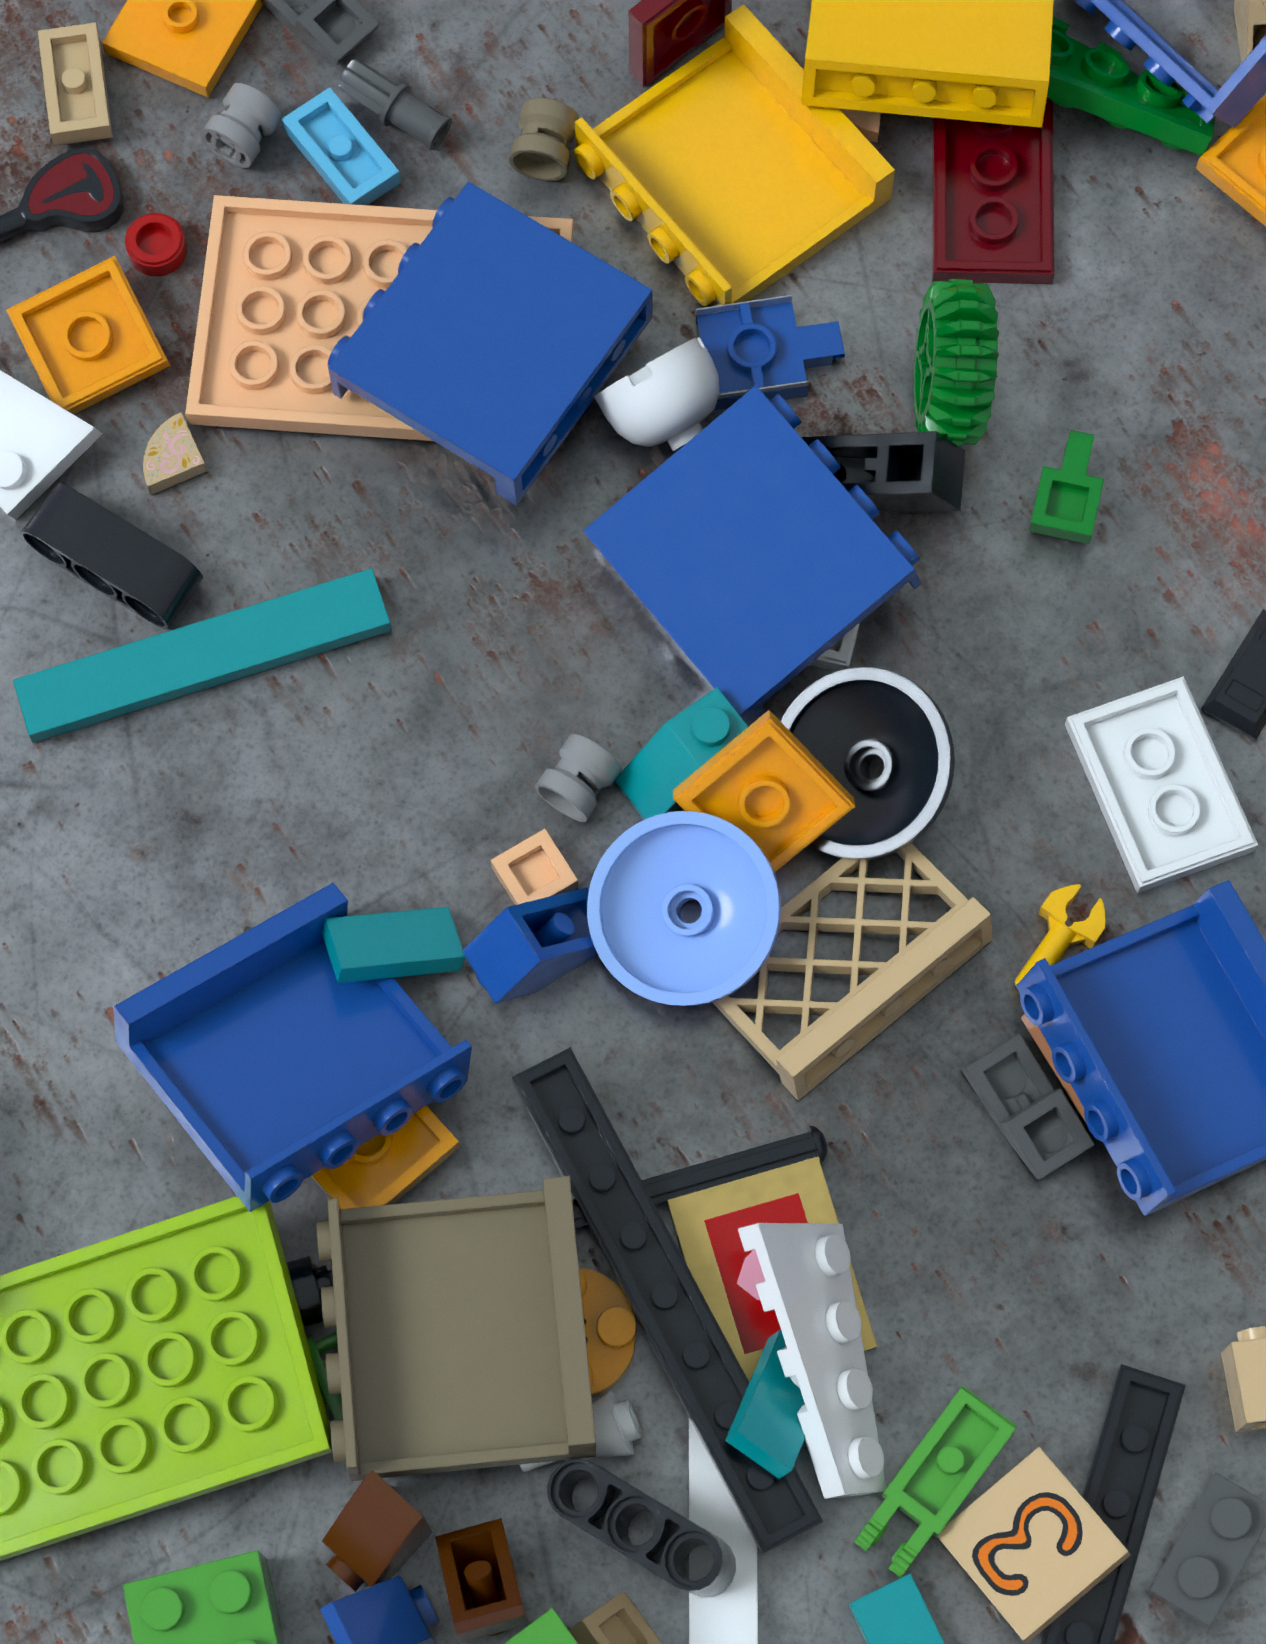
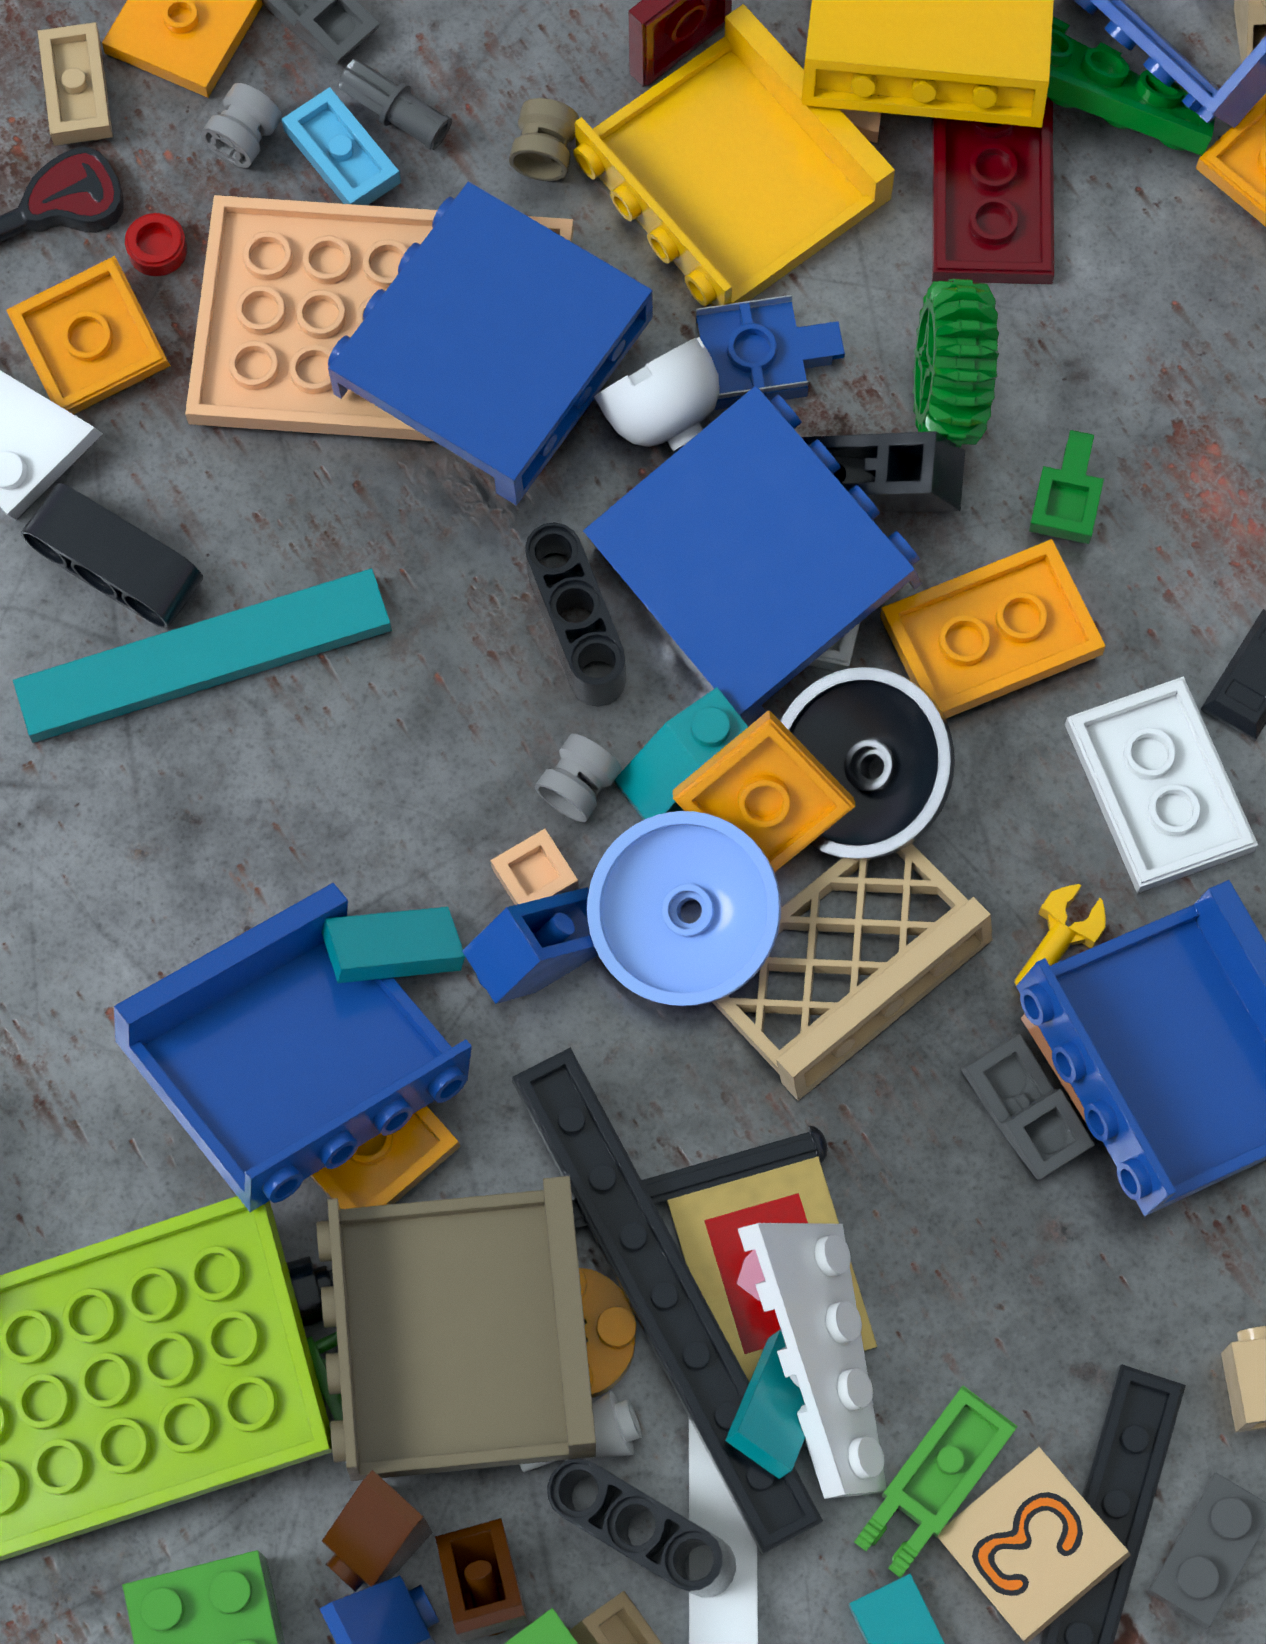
tan tile [143,412,207,495] -> none
none -> black beam [525,522,626,707]
none -> light orange plate [880,539,1106,719]

